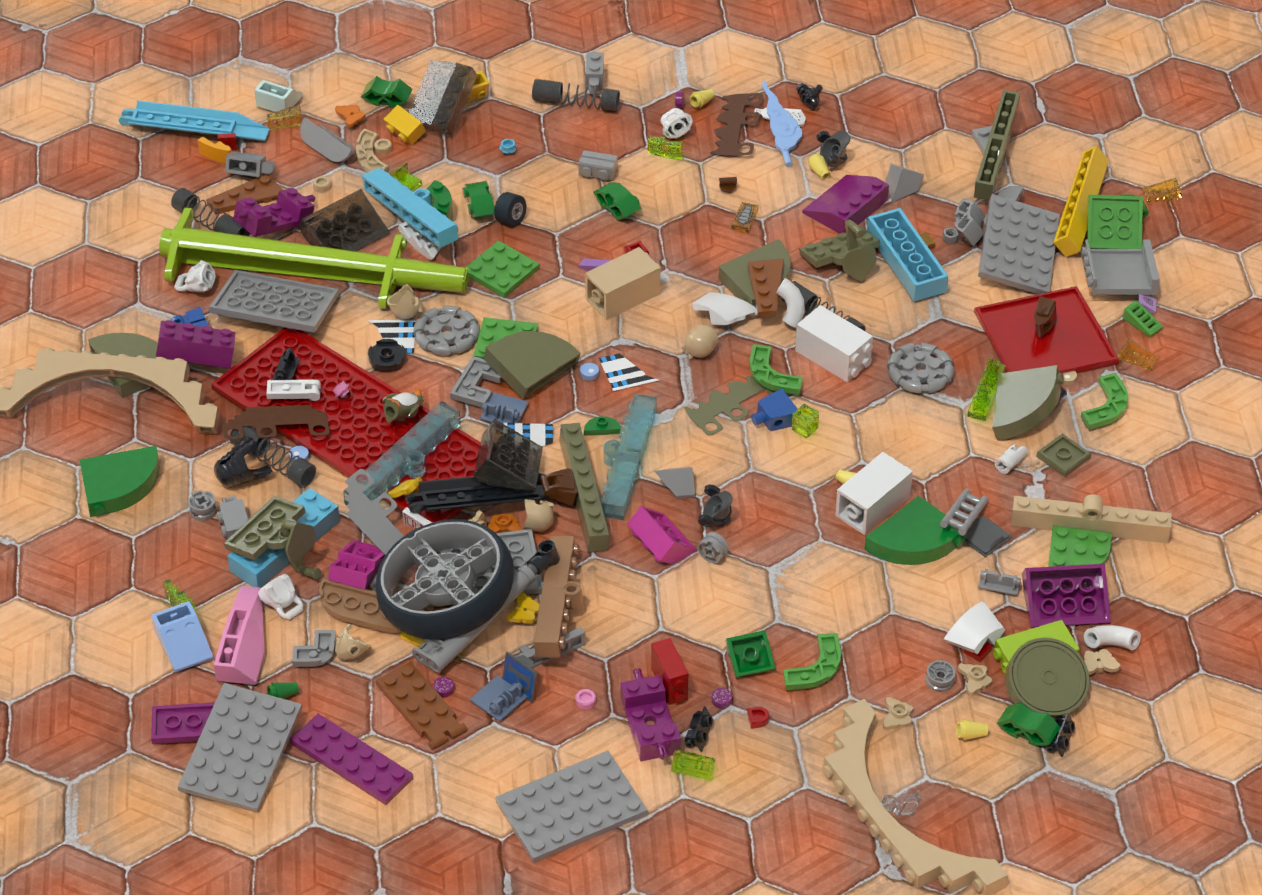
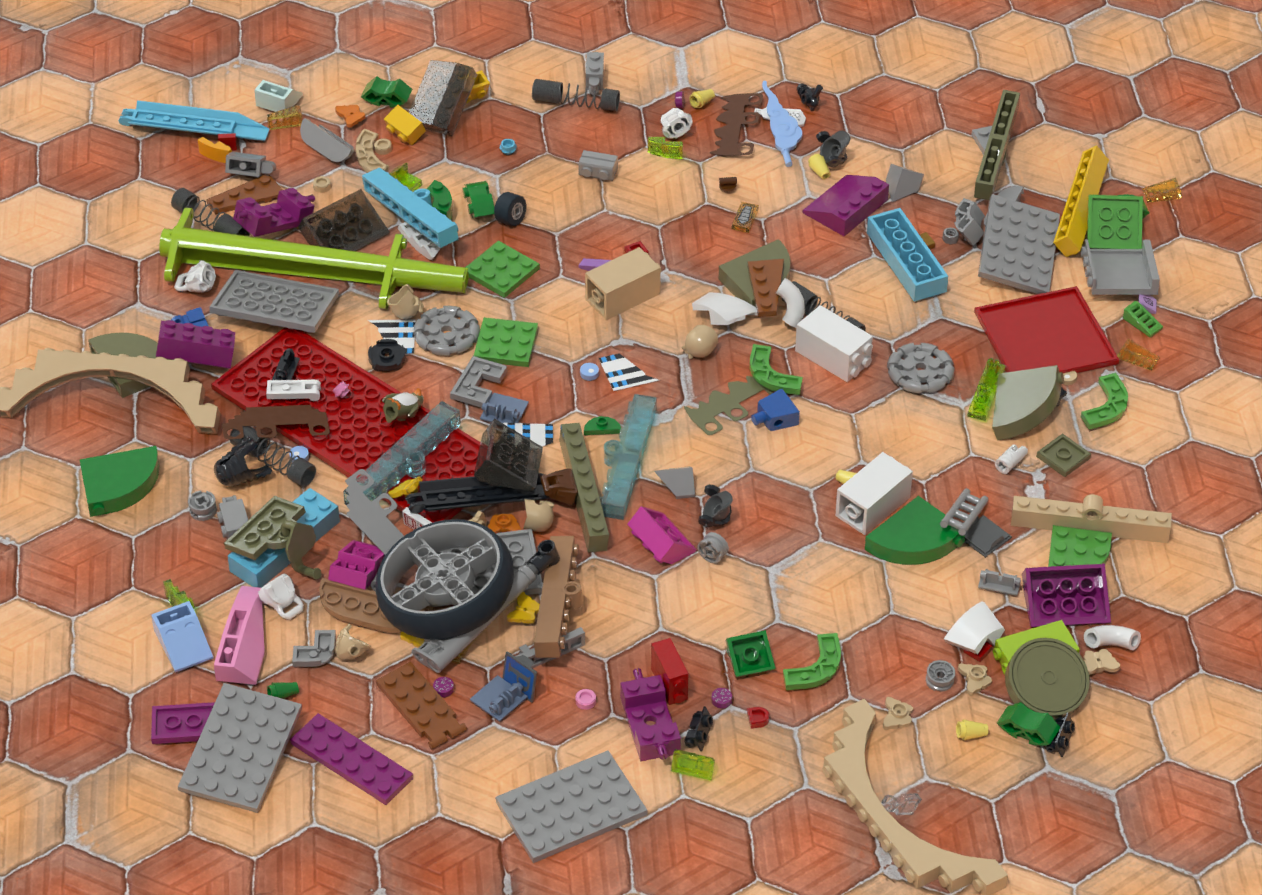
olive brick [483,331,581,399] -> none
green brick [593,182,642,220] -> none
clear neon green brick [792,404,819,438] -> none
olive plate [799,219,880,281] -> none
reddish brown piece [1034,297,1057,338] -> none

